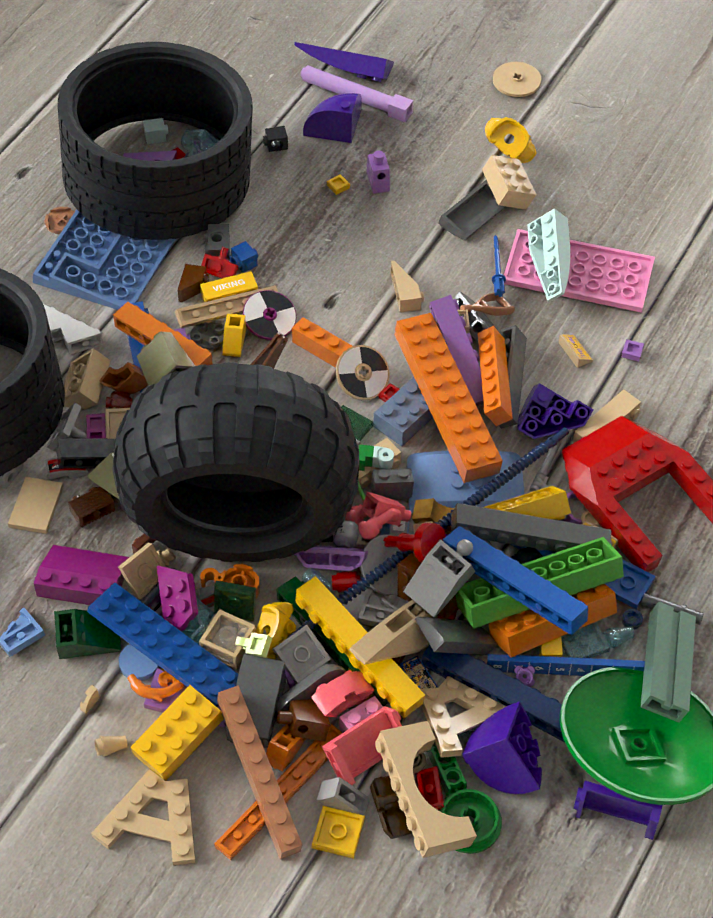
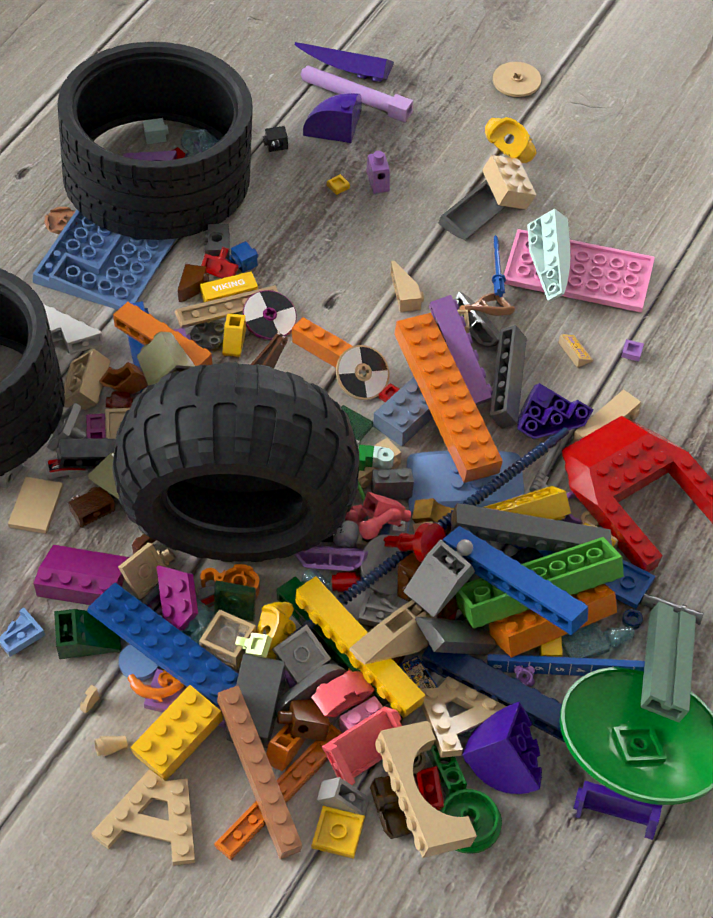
orange brick [478,326,513,426] -> none

